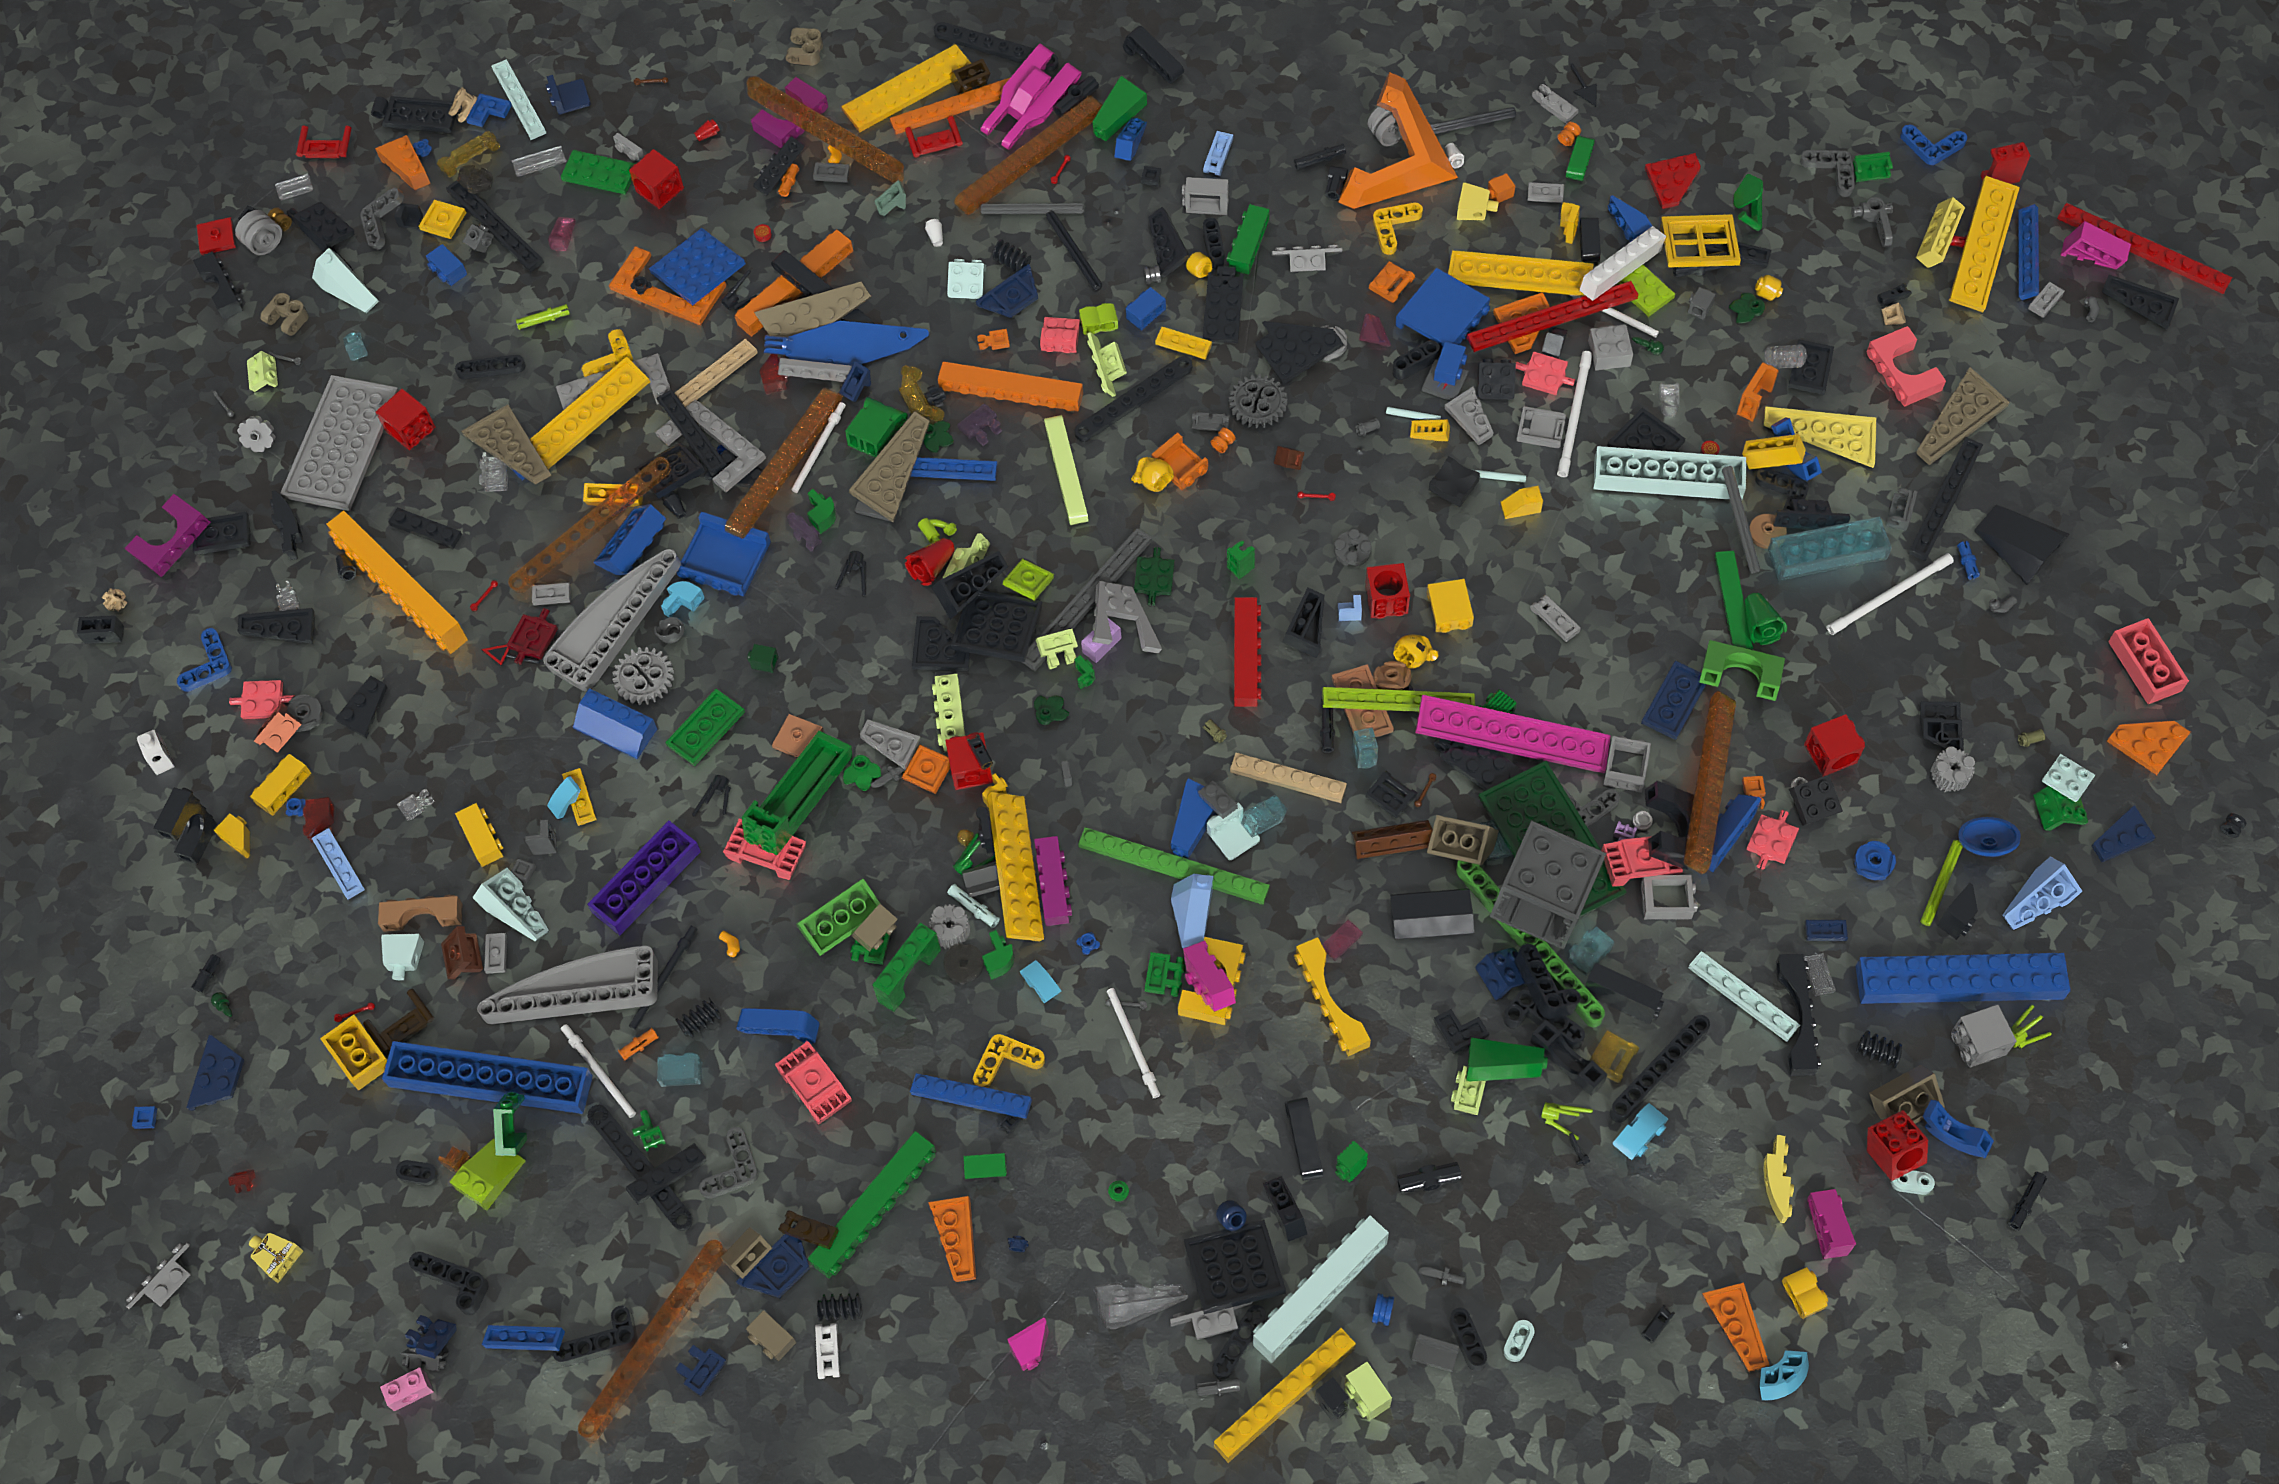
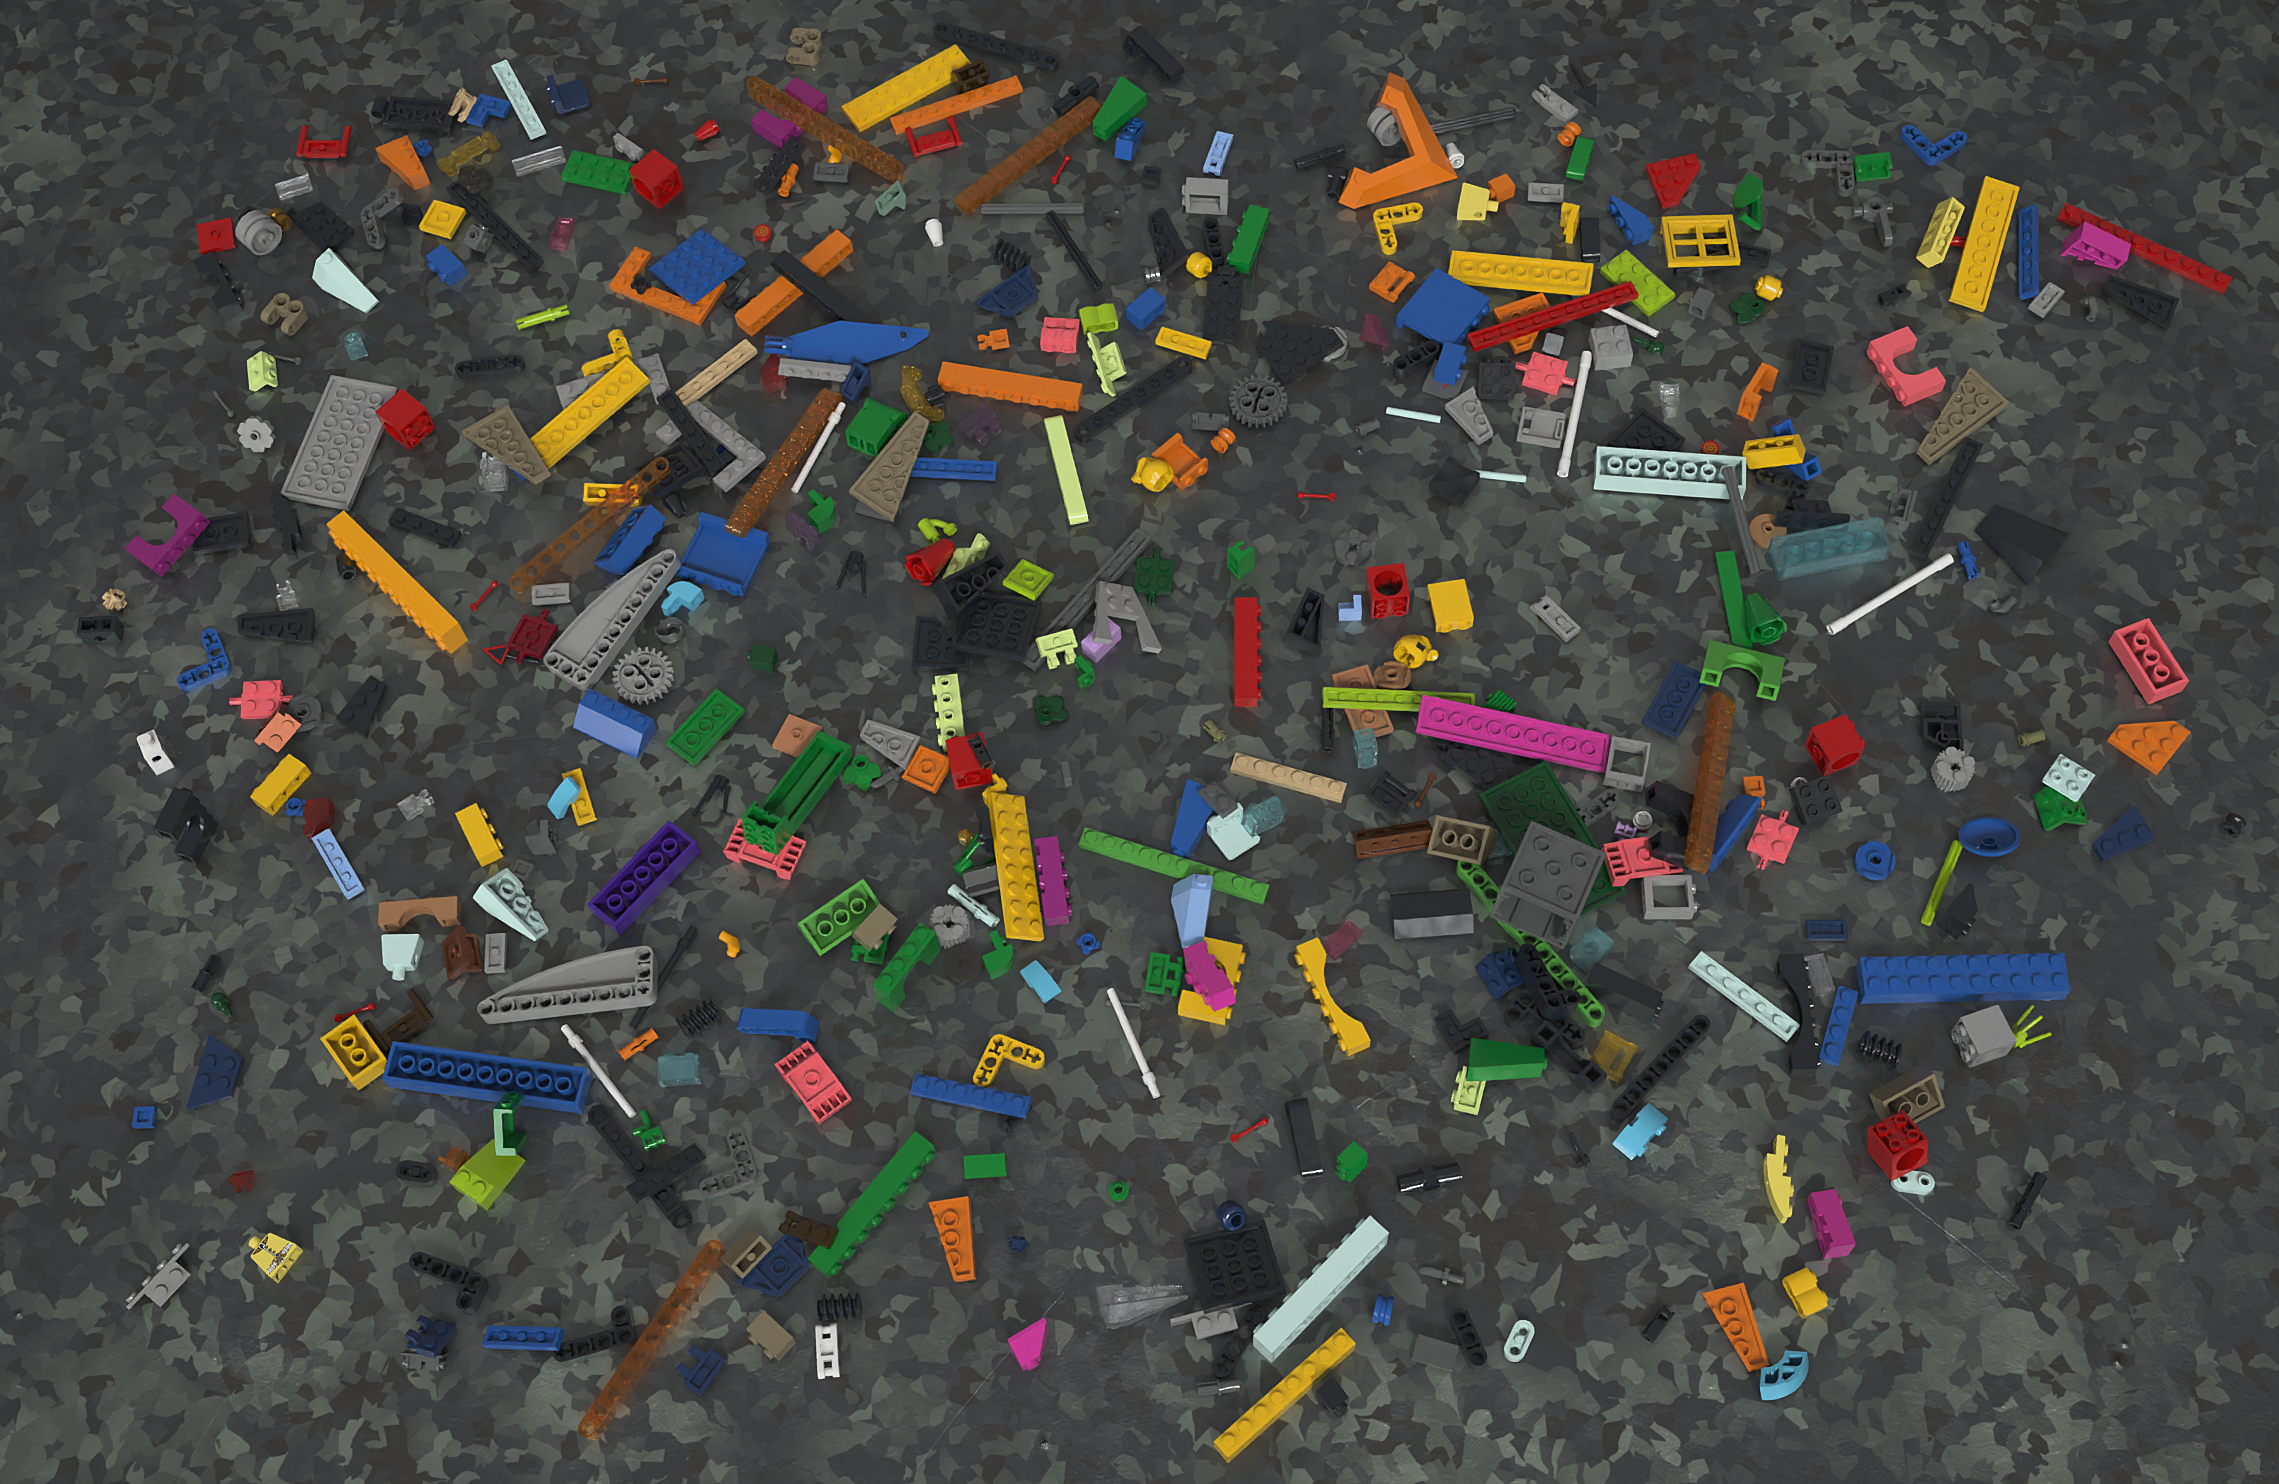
yellow slope [214,814,250,858] -> none
bright pink brick [380,1368,434,1411] -> none
dark tan wing [754,282,872,357] -> none
light aqua bracket [947,259,986,299] -> none
dark pink beam [980,43,1082,150] -> none
black slope [1263,1176,1307,1242] -> none
light grey bracket [1271,245,1342,272] -> none
copper panel [1274,446,1304,470] -> none
yellowish green brick [1344,1362,1392,1421] -> none
yellow slope [1410,419,1450,441] -> none
yellow slope [1500,486,1543,519] -> none
lime plant [1541,1102,1593,1140] -> none
white brick [1579,226,1666,301] -> none
light yellow wing [1763,407,1876,468] -> none
clear piece [1764,344,1807,369] -> none
tan slope [1881,302,1906,325] -> none
blue arch [1923,1100,1994,1158] -> none
red panel [1980,142,2031,184] -> none
light blue wedge [2003,856,2082,930] -> none
none -> red hinge [1230,1117,1268,1143]
none -> blue plate [1819,985,1859,1066]

